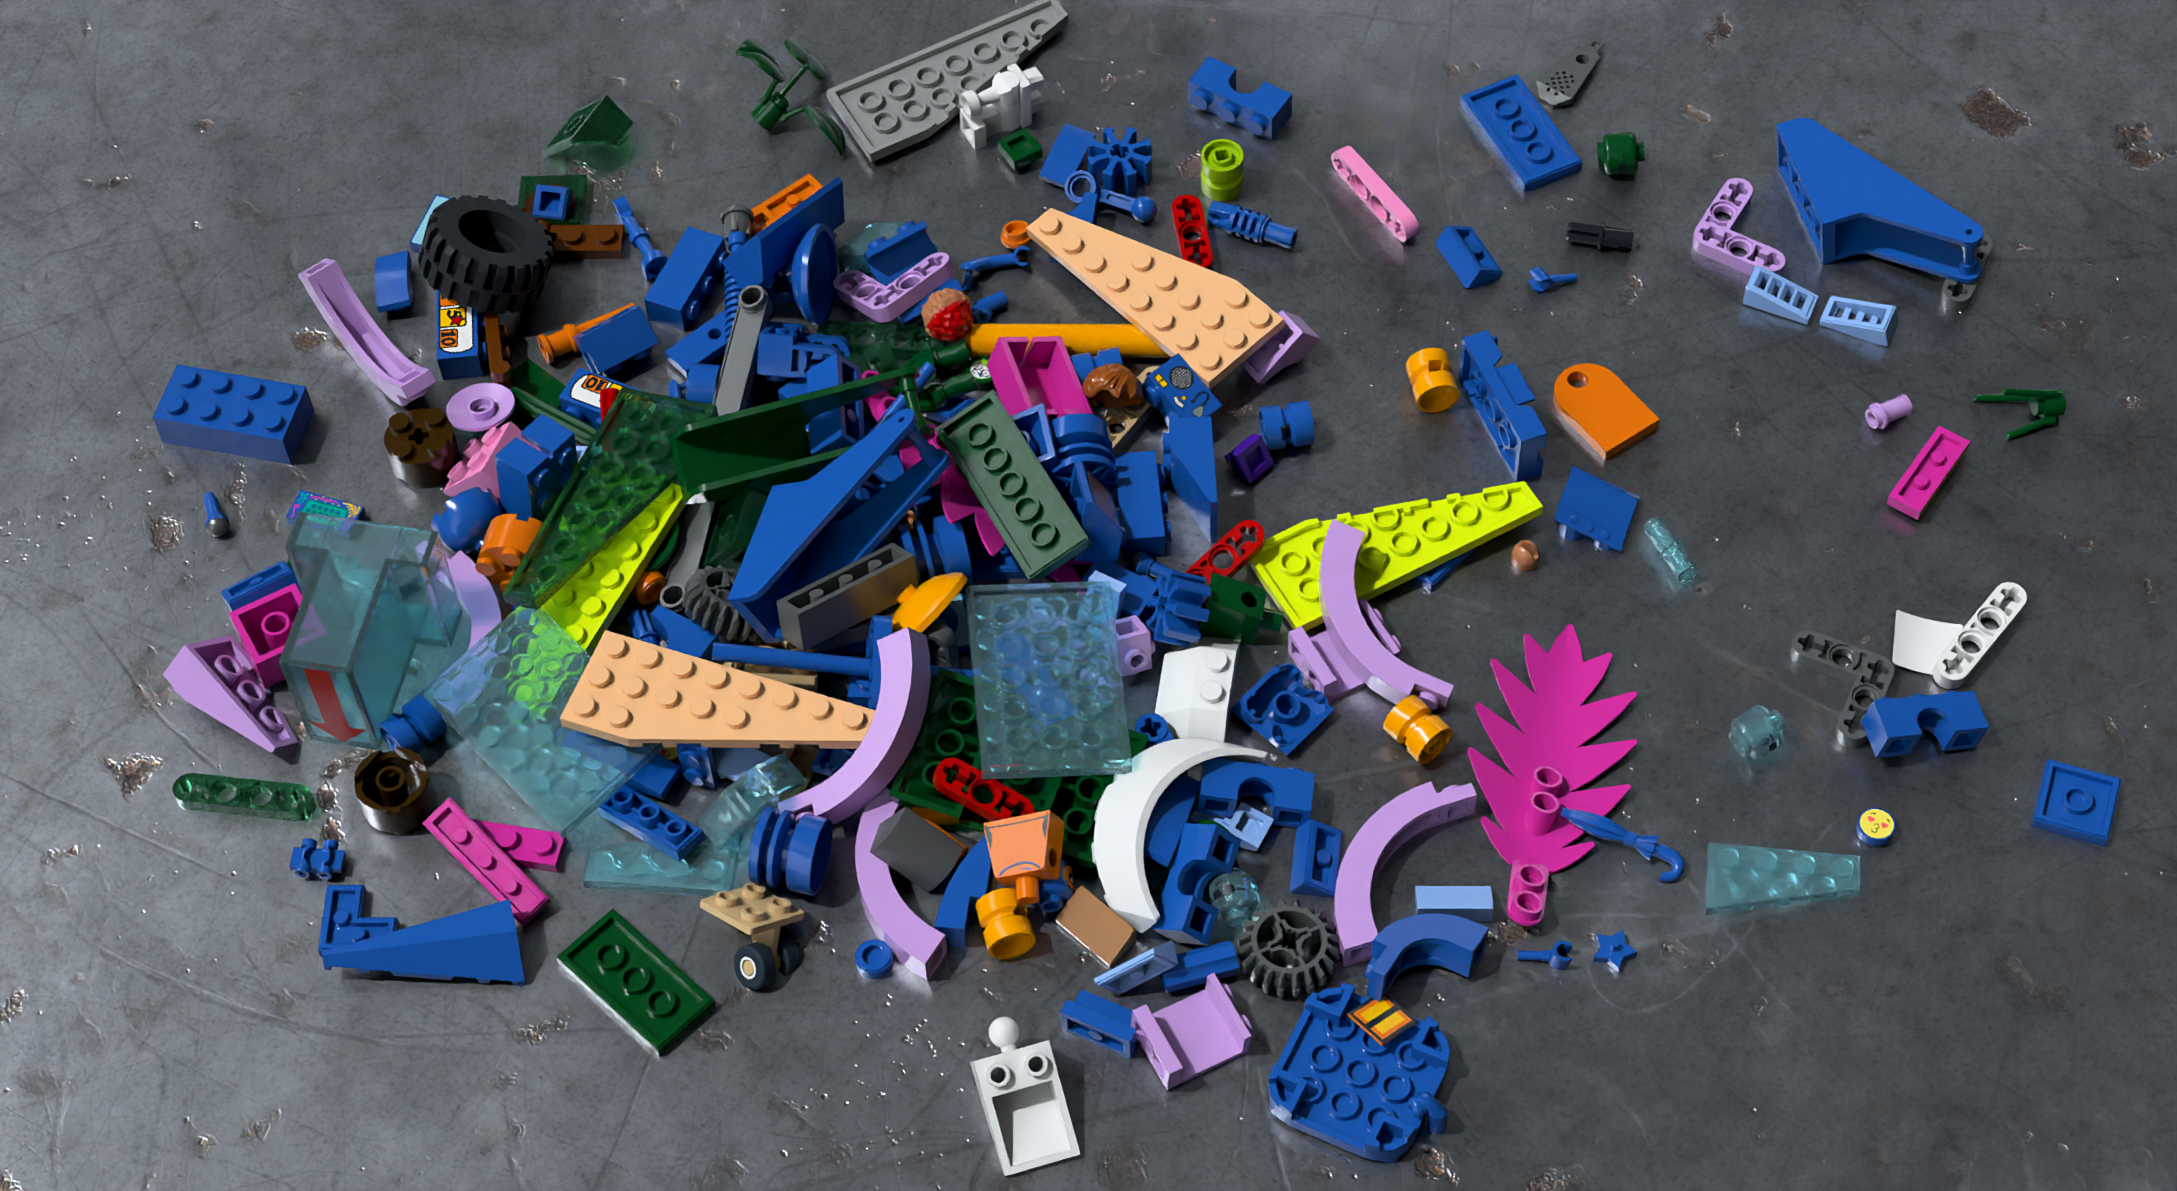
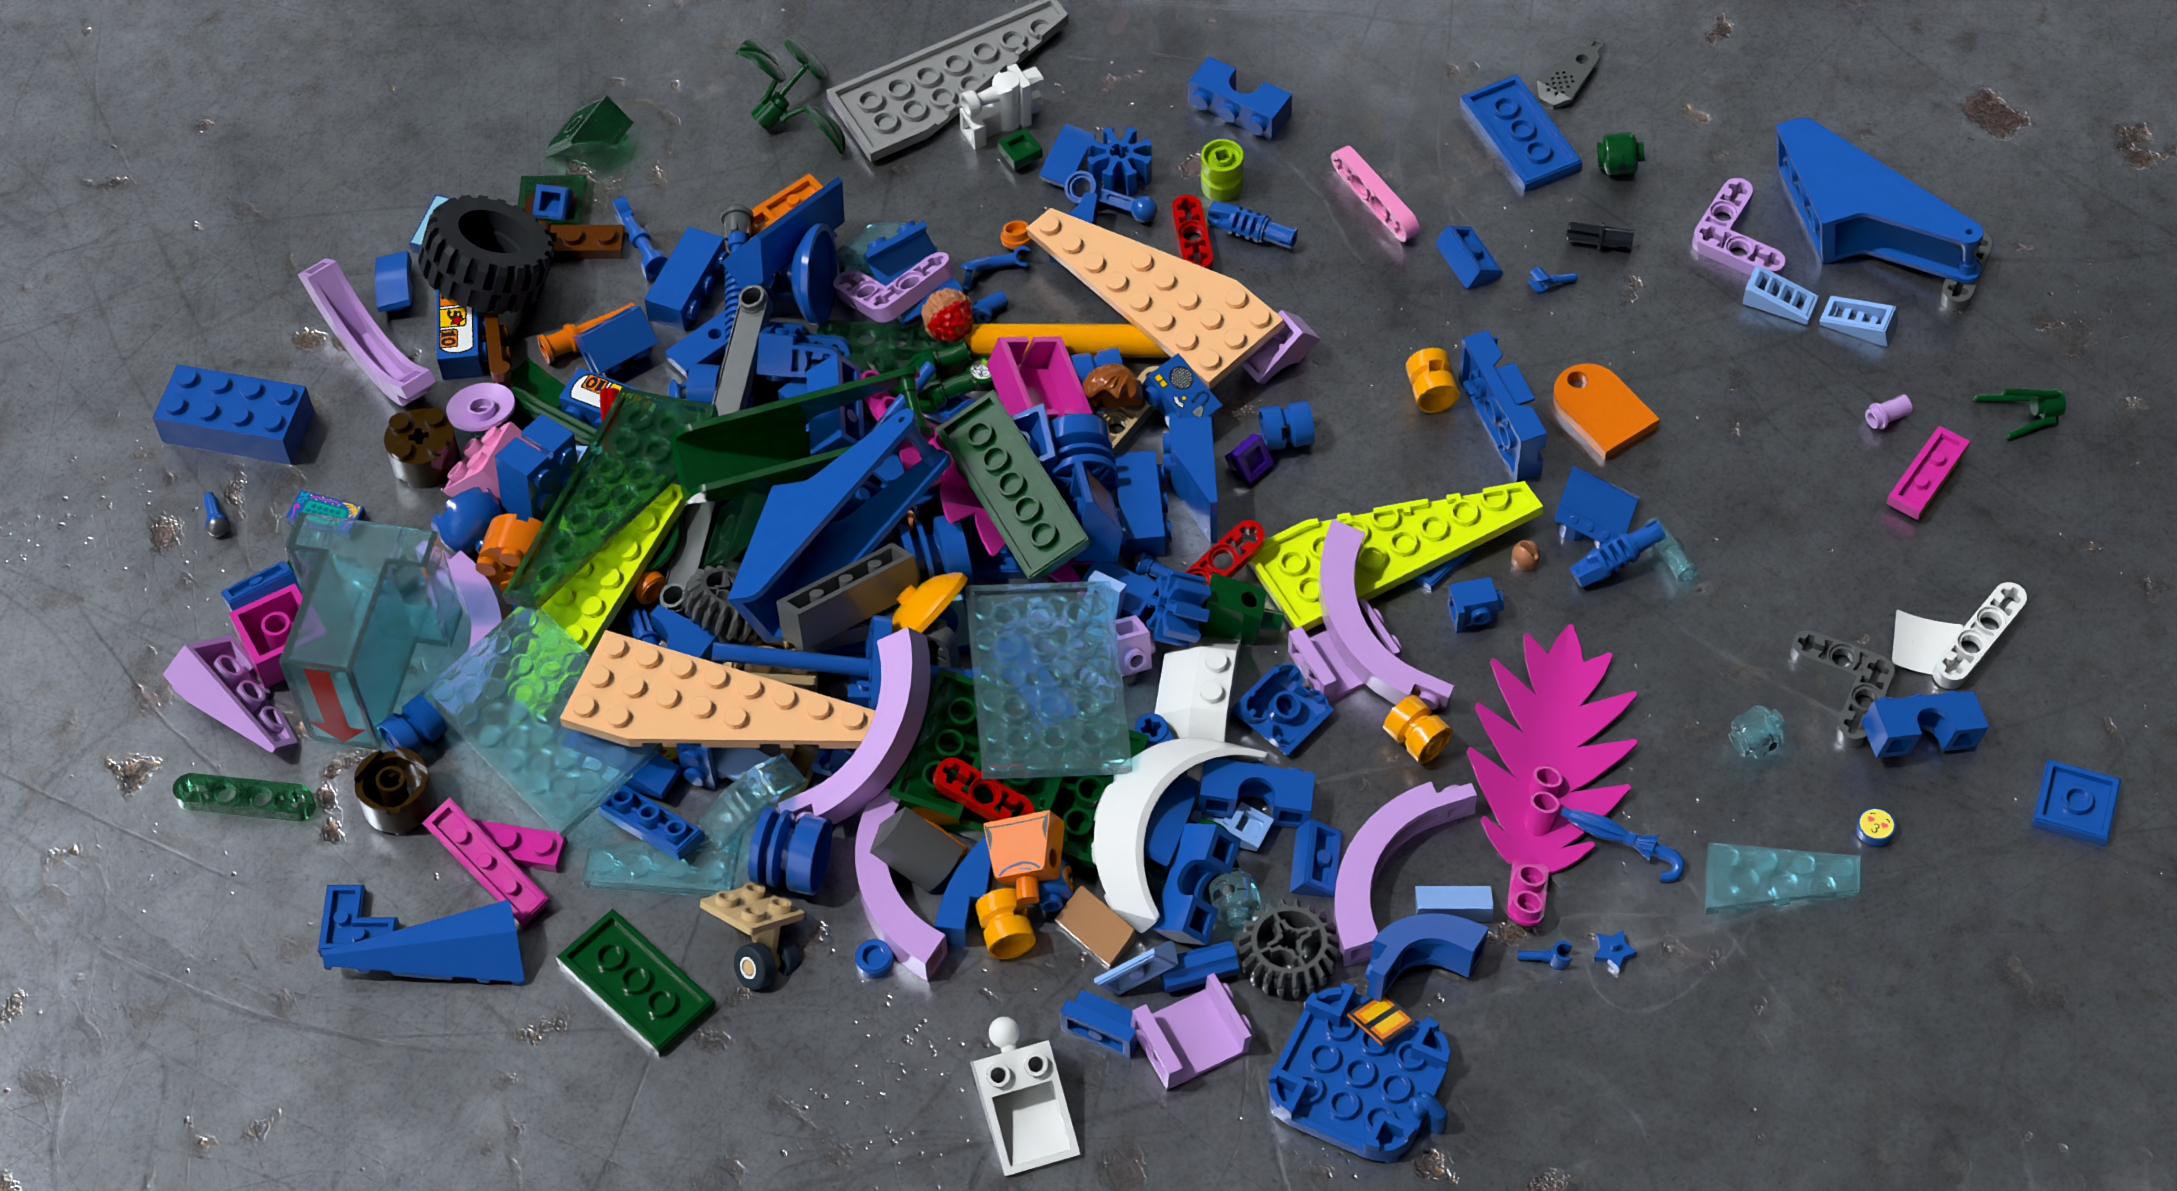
blue piece [289,838,346,879] -> none
none -> blue brick [1447,577,1504,633]
none -> blue hinge [1570,519,1666,587]

